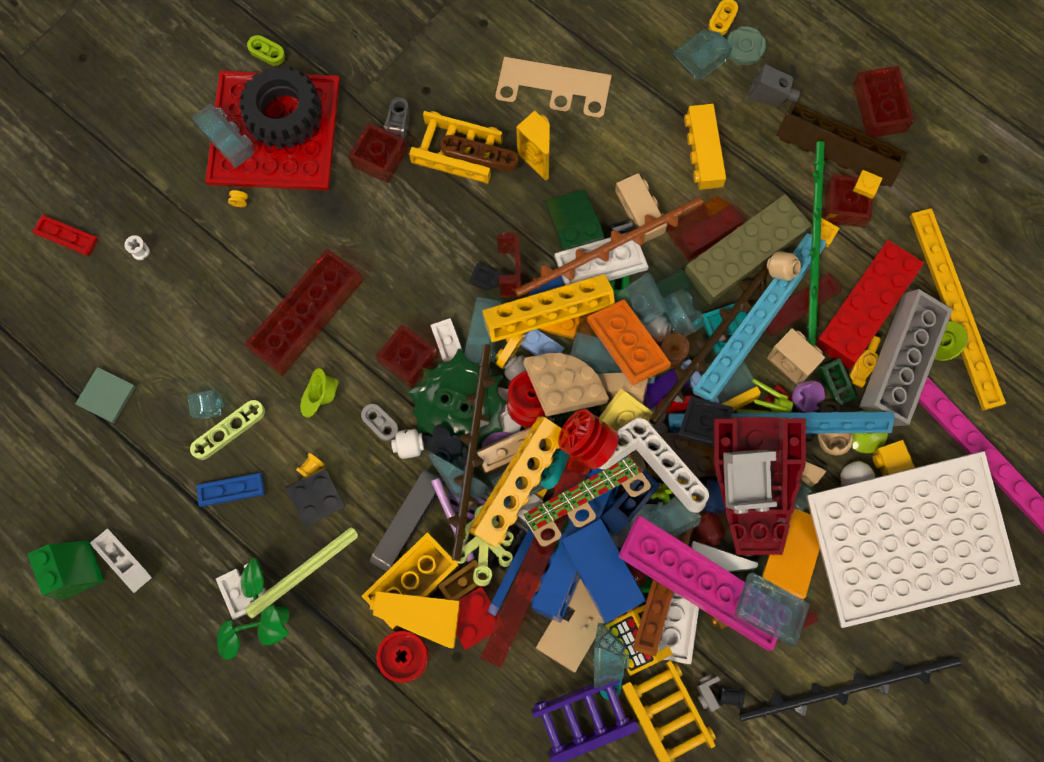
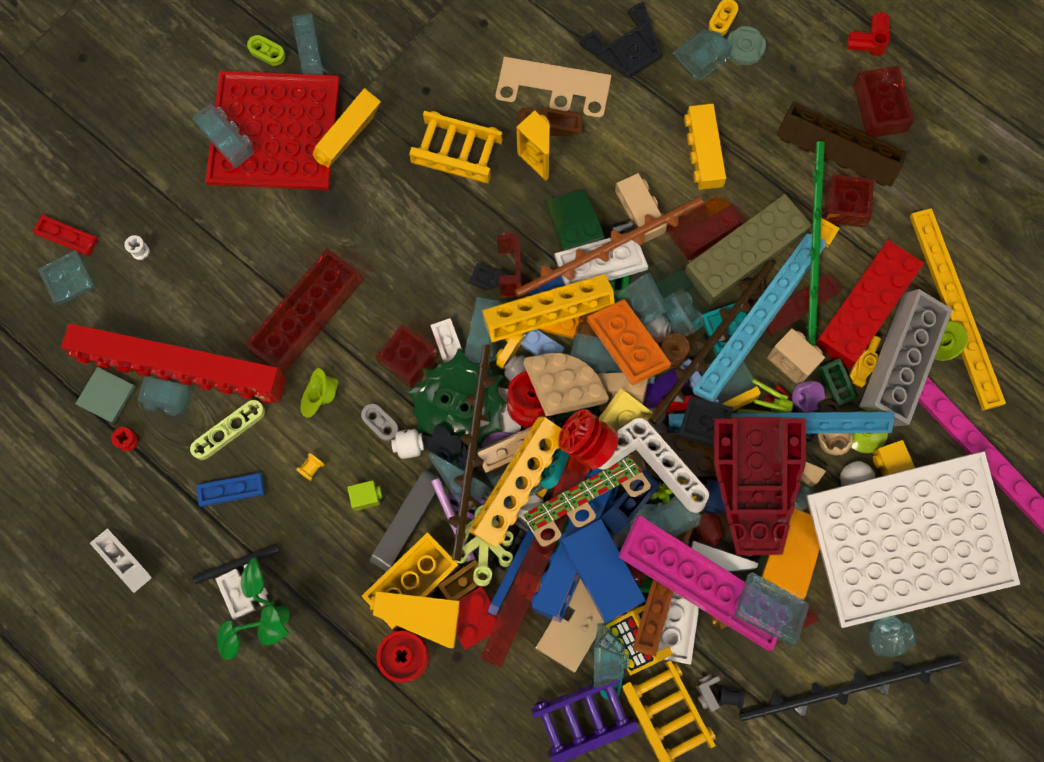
green slope [27,541,105,600] -> none
clear light blue brick [188,390,223,420] -> none
yellow bush [228,190,248,207] -> none
black tyre [239,65,322,149] -> none
yellowish green axle [245,527,358,618] -> none
black plate [285,467,345,527] -> none
clear red brick [349,123,407,183] -> none
dark grey piece [384,97,410,139] -> none
reddish brown beam [440,135,518,172] -> none
light grey panel [723,449,777,514] -> none
dark grey torso [747,64,800,107] -> none
tan head [767,251,801,281] -> none
yellow plate [853,170,882,199] -> none
none -> clear light blue plate [38,250,95,306]
none -> red brick [61,323,286,404]
none -> red wheel [111,427,138,451]
none -> clear light blue brick [137,376,192,416]
none -> black bar [193,544,280,584]
none -> clear light blue slope [292,13,324,75]
none -> yellow slope [312,88,381,168]
none -> lime brick [347,481,383,511]
none -> reddish brown slope [516,107,582,136]
none -> black wing [579,1,662,79]
none -> red piece [847,12,890,56]
none -> clear light blue hair [868,616,916,657]

